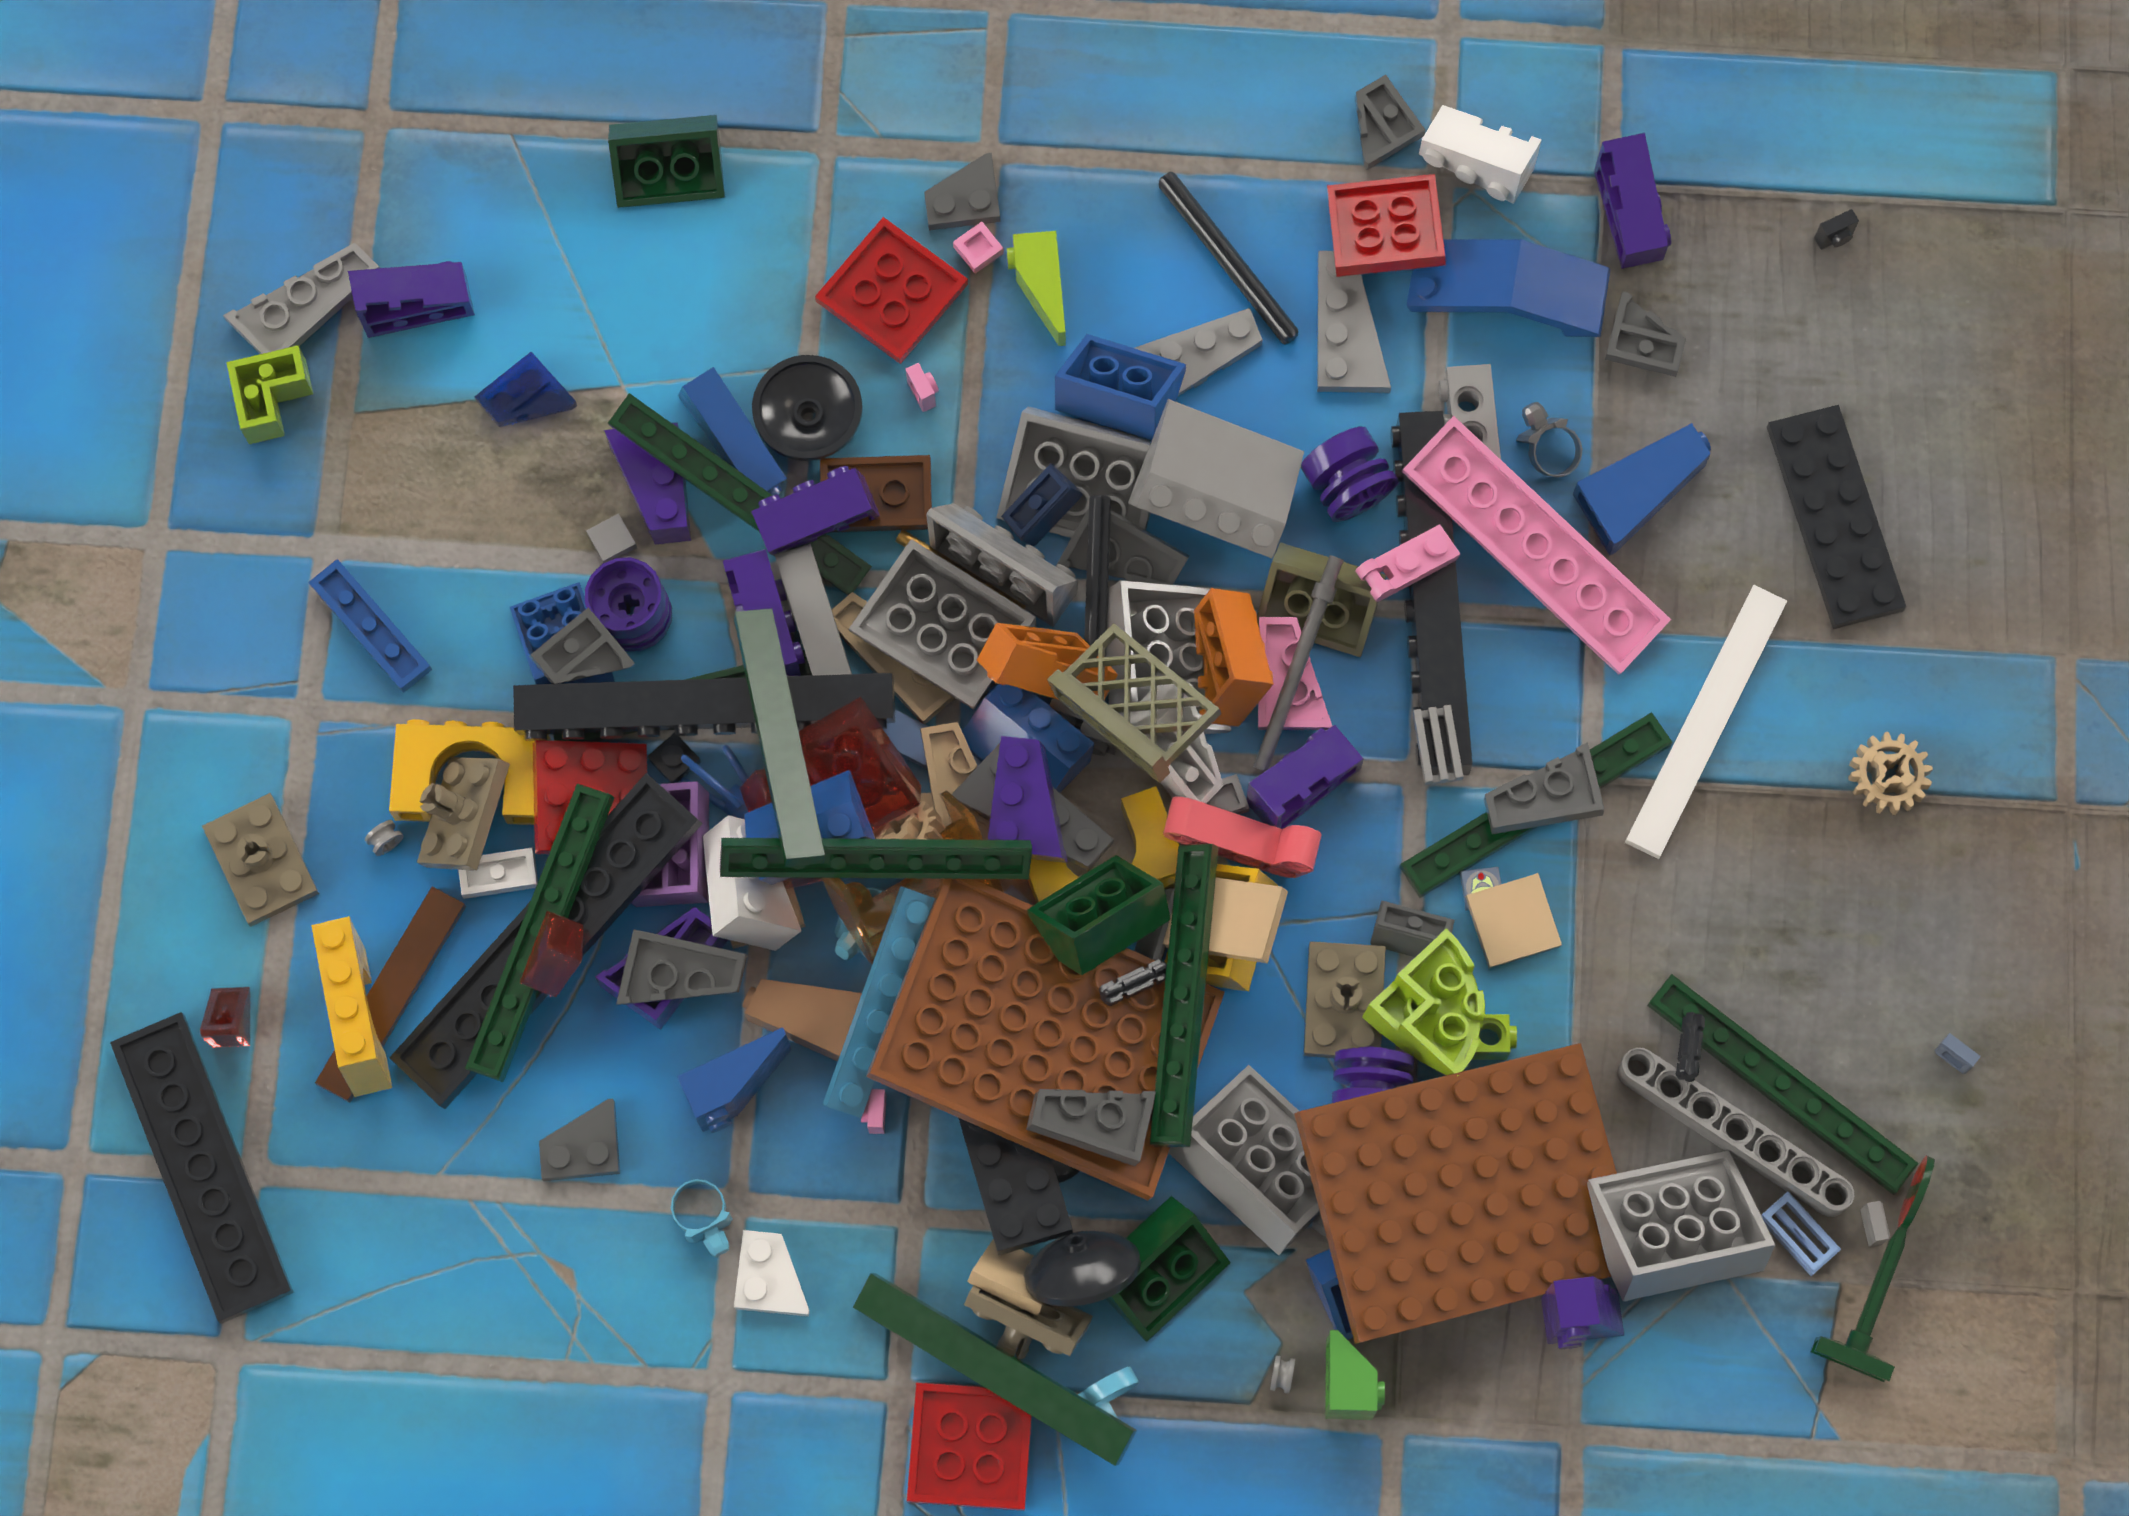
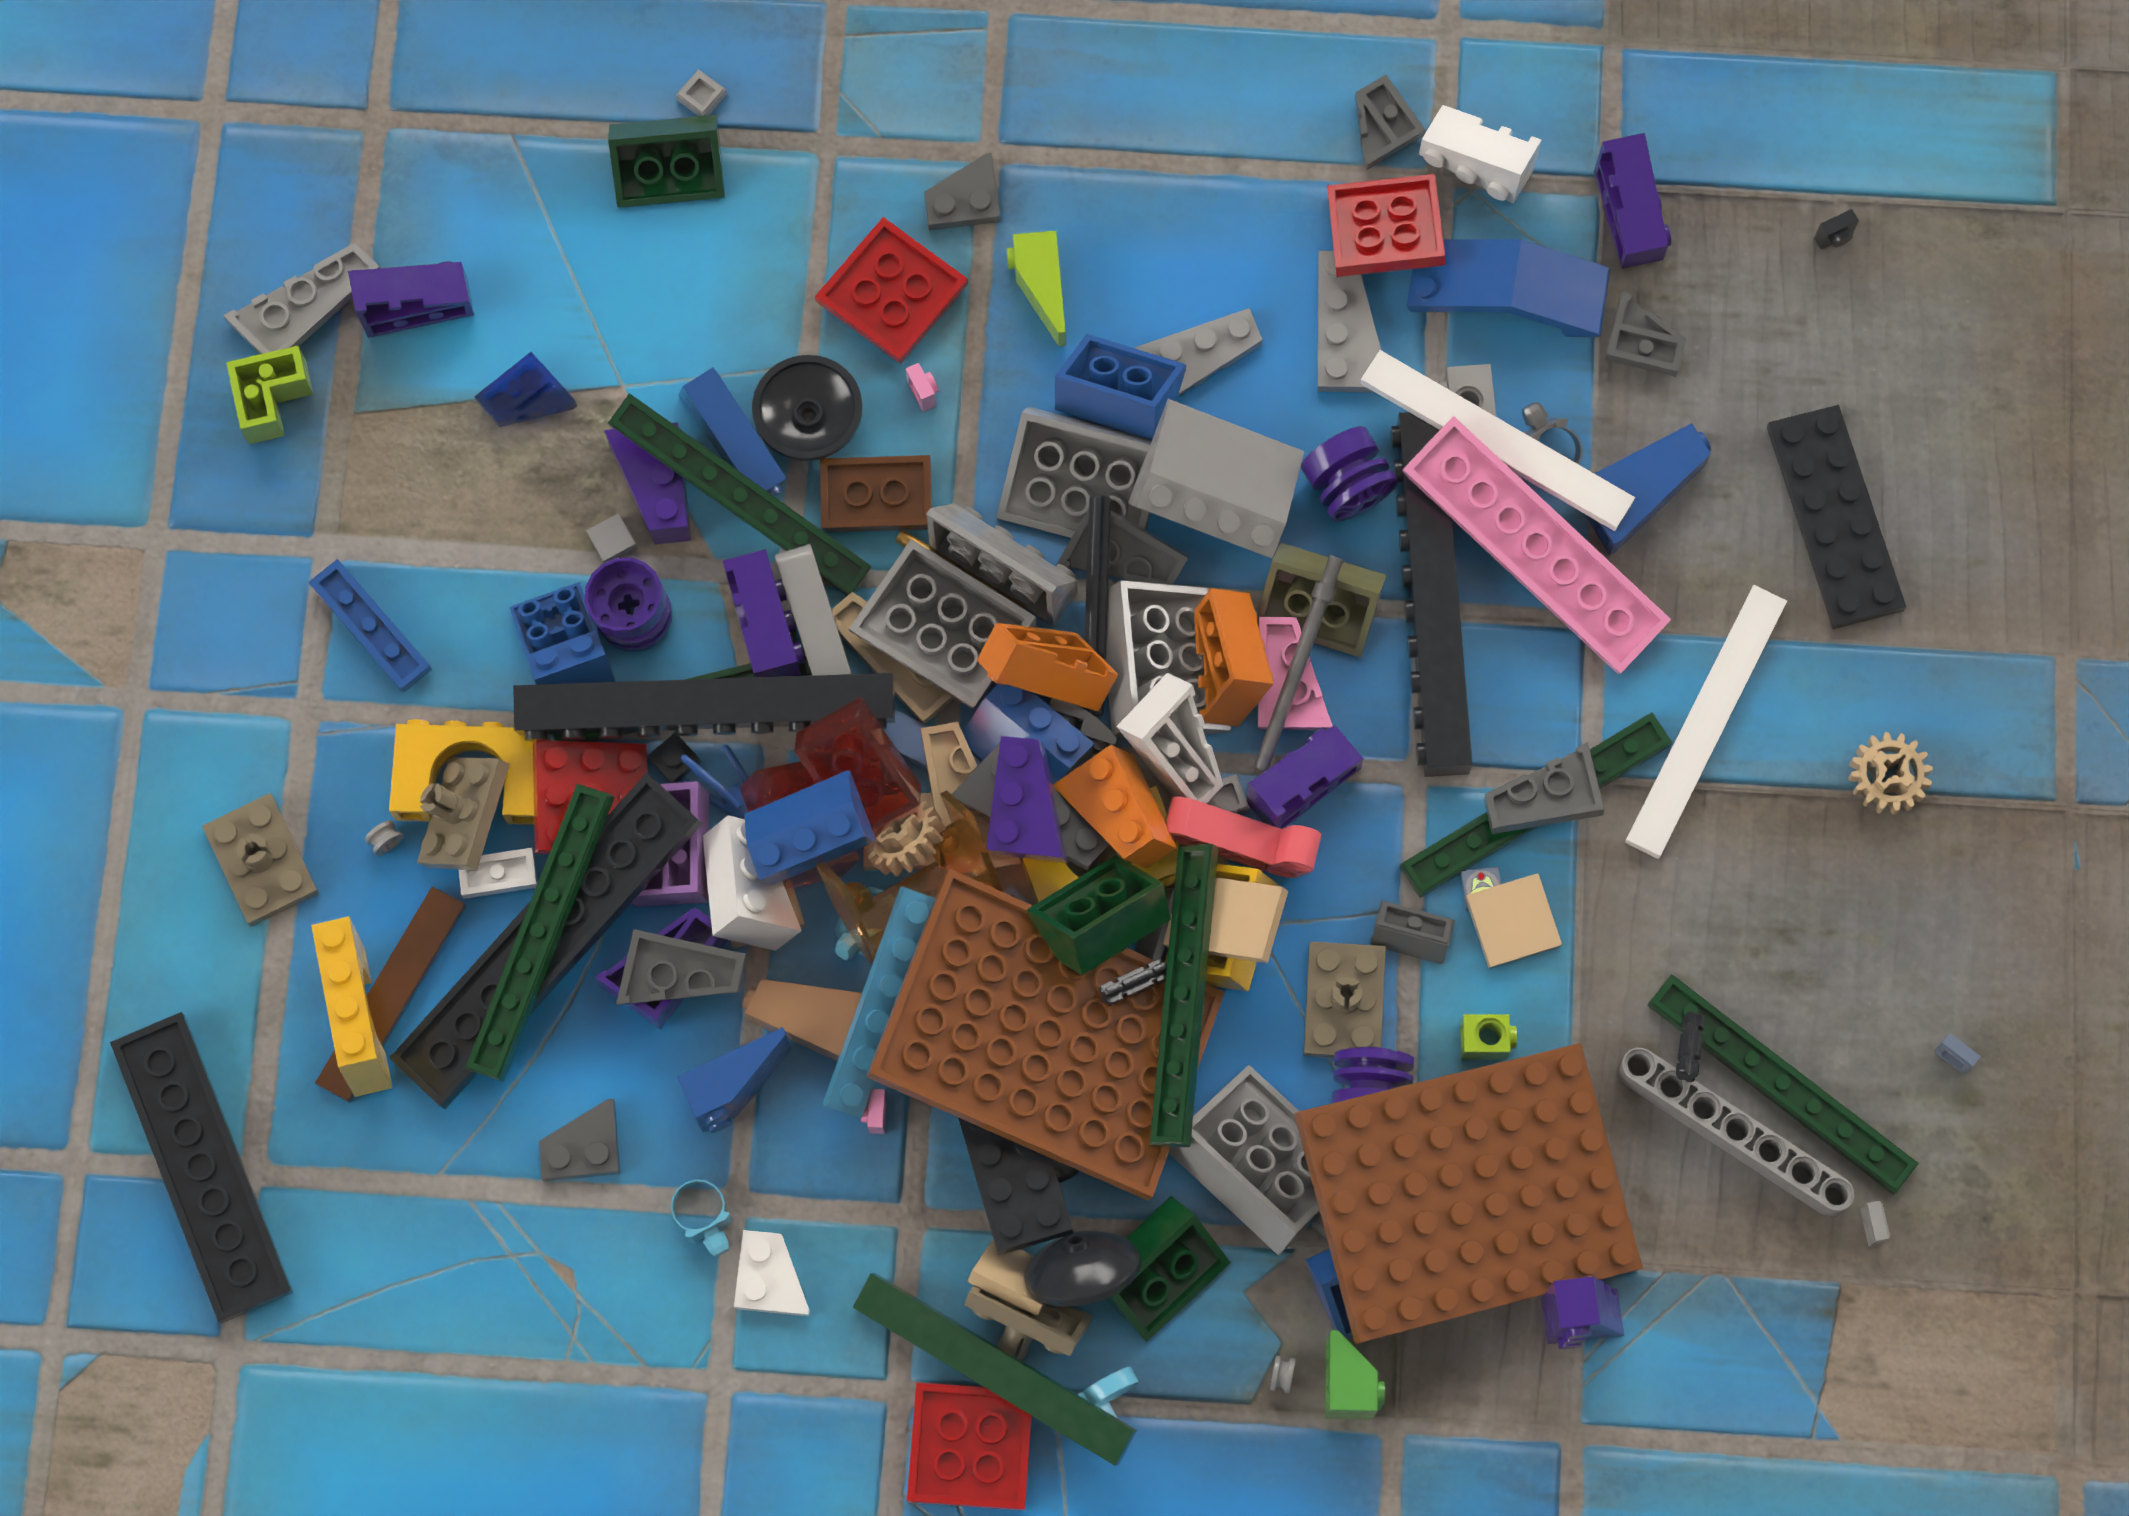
slope [200,987,250,1047] -> none
clear red slope [520,911,583,997] -> none
dark grey wing [529,607,635,684] -> none
dark green tile [719,838,1032,879] -> none
tile [734,608,825,867] -> none
dark purple wedge [751,466,880,556] -> none
bright pink plate [953,222,1004,274] -> none
dark blue slope [1001,463,1083,546] -> none
dark grey wing [1026,1089,1156,1166] -> none
olive fence [1047,623,1221,783] -> none
black axle [1158,172,1299,344] -> none
bright pink plate [1355,524,1460,602] -> none
lime brick [1362,928,1485,1076] -> none
light grey tile [1413,705,1463,785] -> none
light grey slope [1587,1150,1775,1301] -> none
light blue tile [1761,1191,1841,1276] -> none
dark green piece [1810,1155,1935,1382] -> none
none -> light grey tile [676,69,727,116]
none -> orange wedge [1053,745,1177,868]
none -> white tile [1360,350,1635,531]

